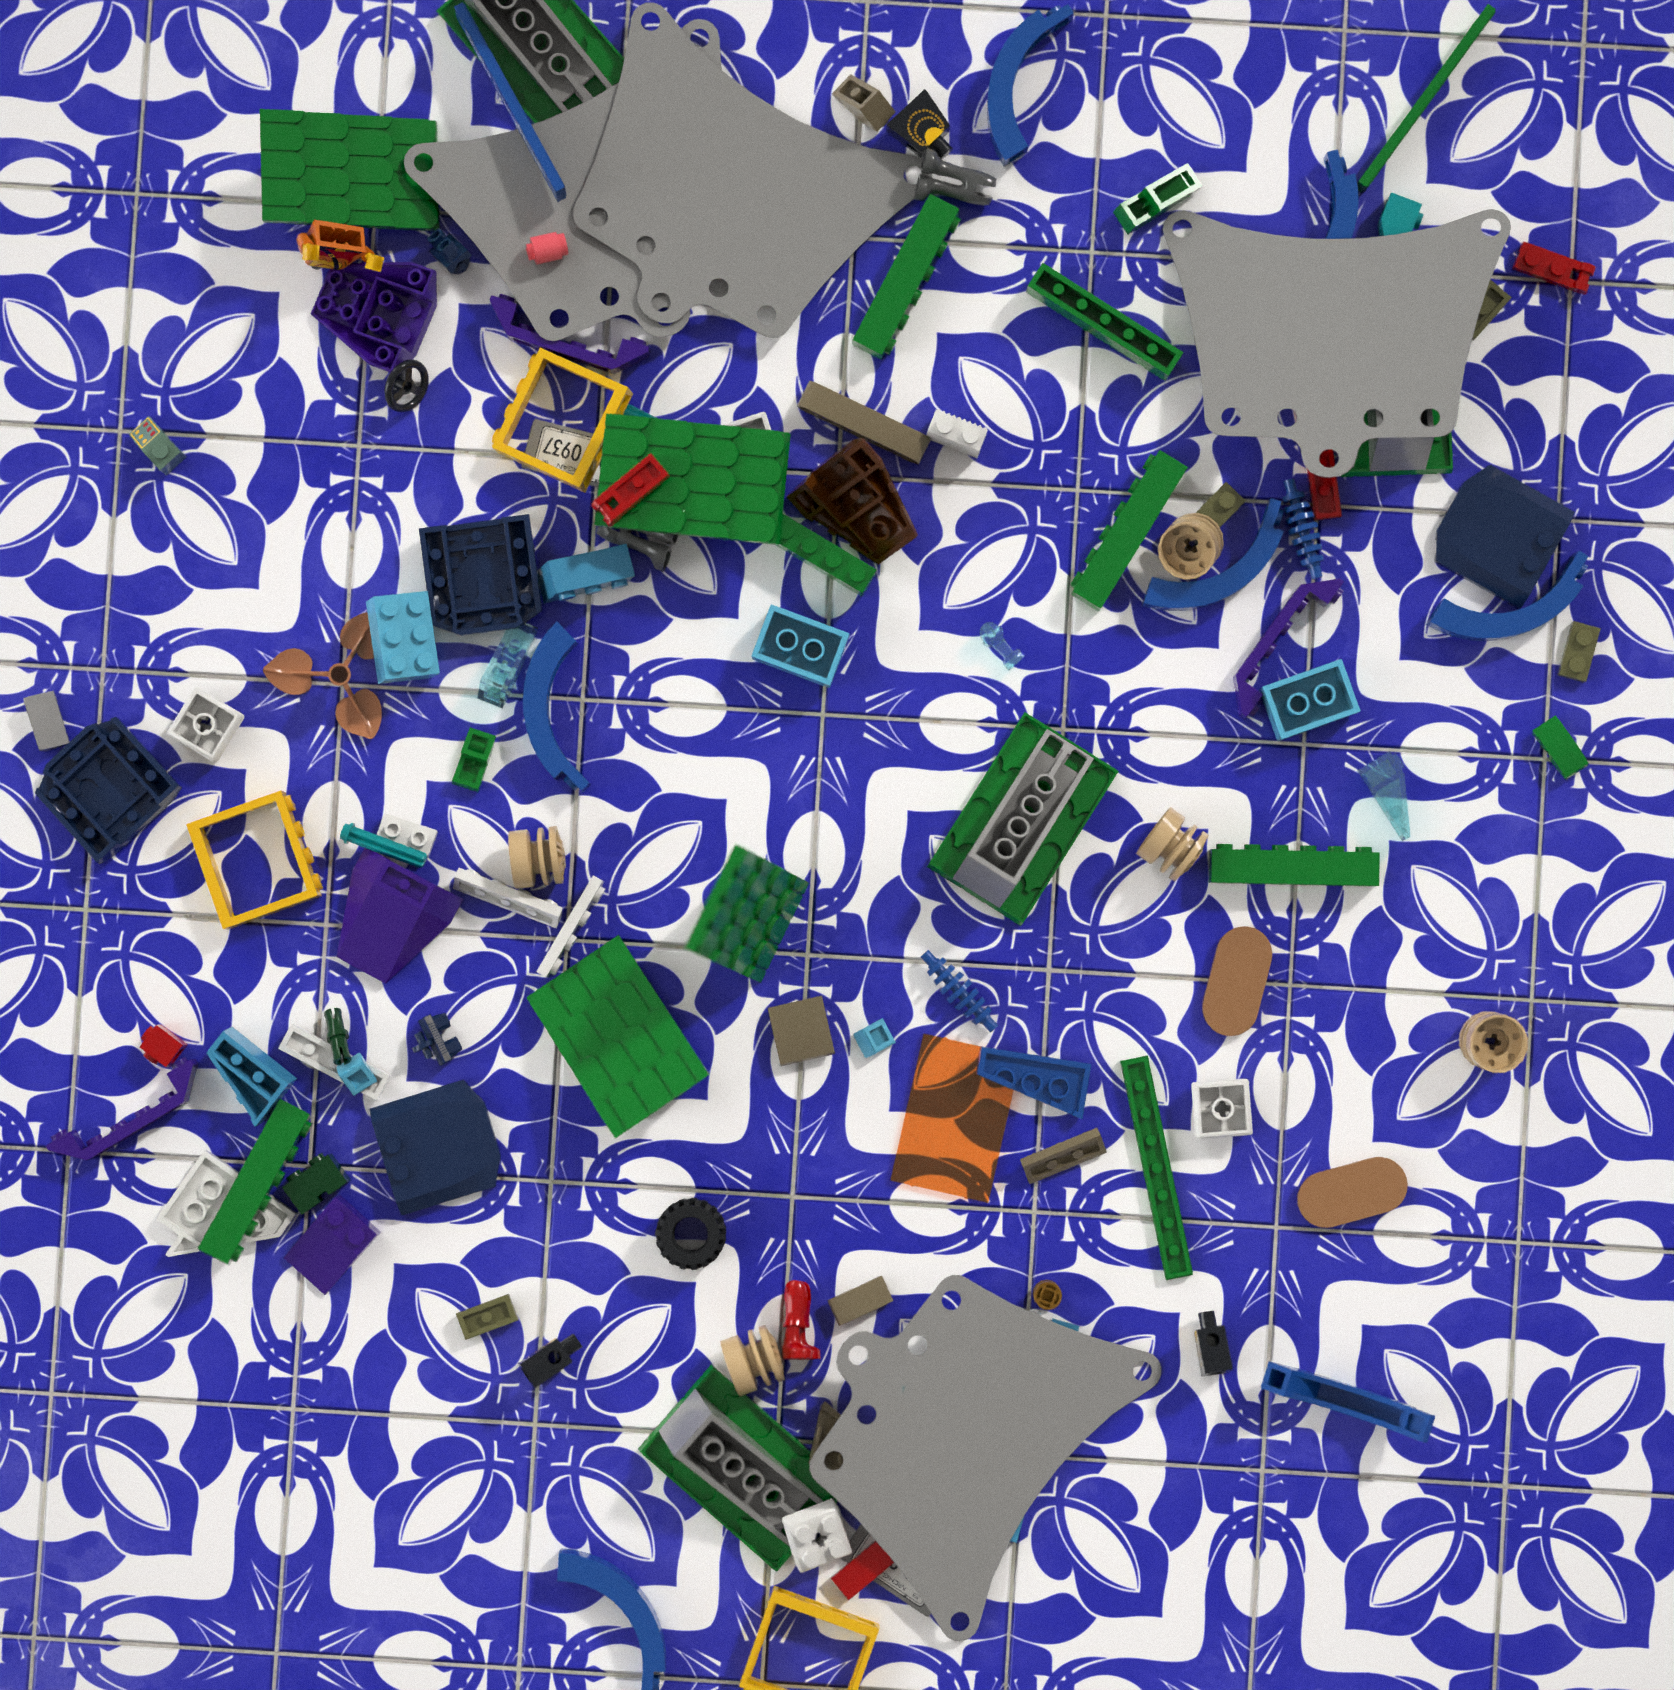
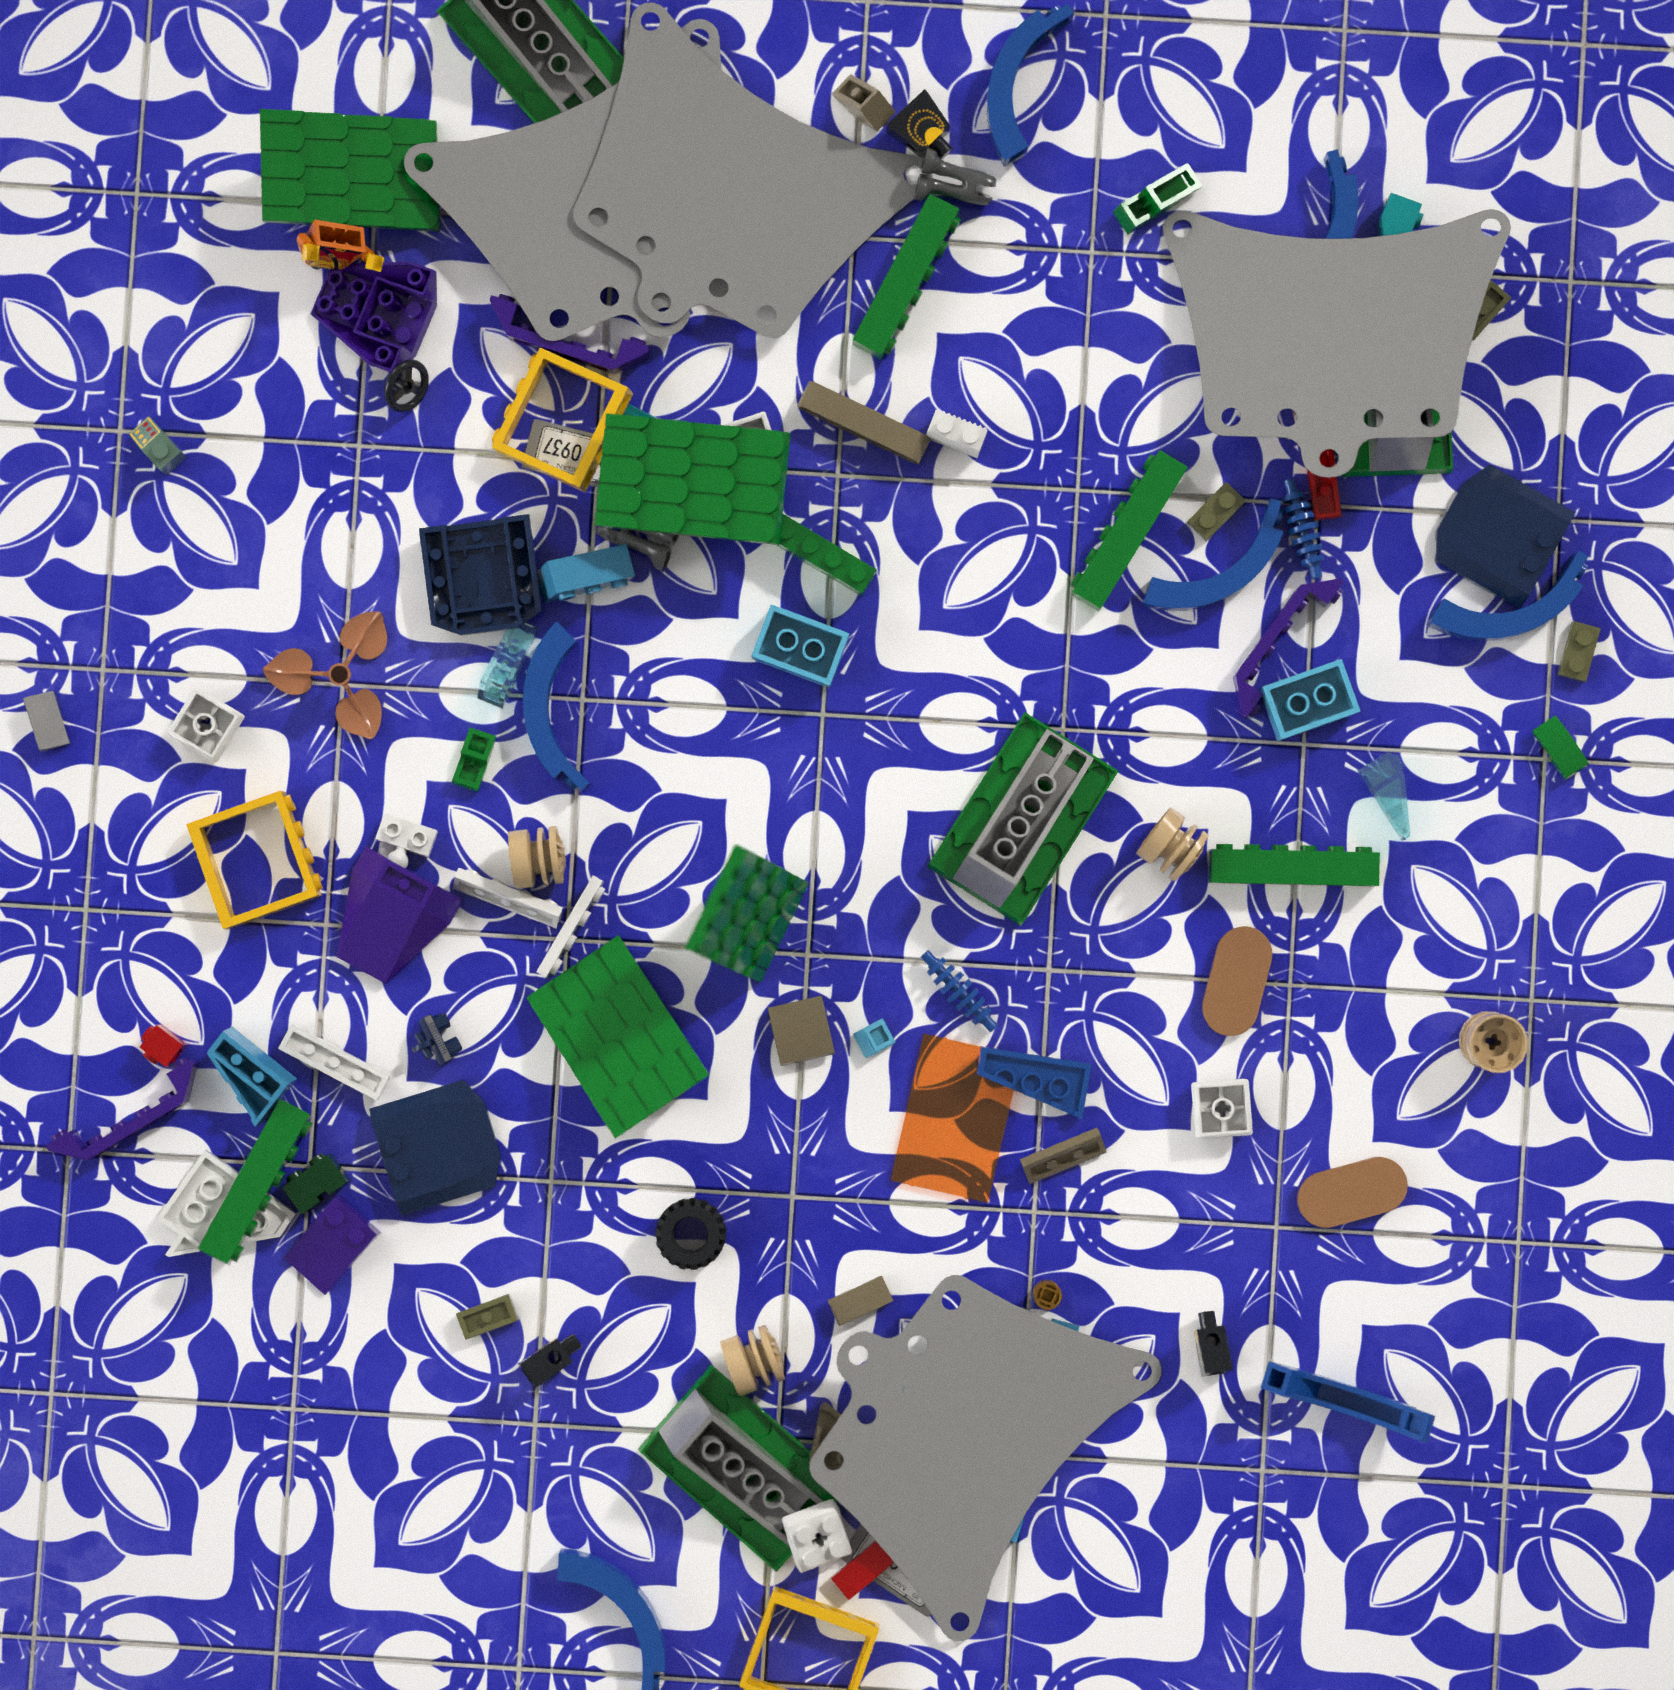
dark blue wedge [35,717,182,864] -> none
dark green pin [324,1008,352,1065] -> none
medium azure slope [337,1053,377,1096] -> none
teal axle [340,823,427,868] -> none
medium azure brick [366,591,440,684] -> none
dark blue hips [427,228,472,274] -> none
blue tile [454,2,567,202] -> none
coral brick [526,232,568,265] -> none
red plate [591,453,670,527] -> none
red piece [782,1280,820,1360] -> none
reddish brown wedge [787,438,918,565] -> none
clear light blue leg [979,622,1025,670] -> none
green brick [1026,263,1183,381] -> none
green tile [1120,1055,1193,1280] -> none
tan wheel [1158,513,1224,580] -> none
green tile [1357,4,1496,193] -> none
red plate [1512,241,1596,294] -> none

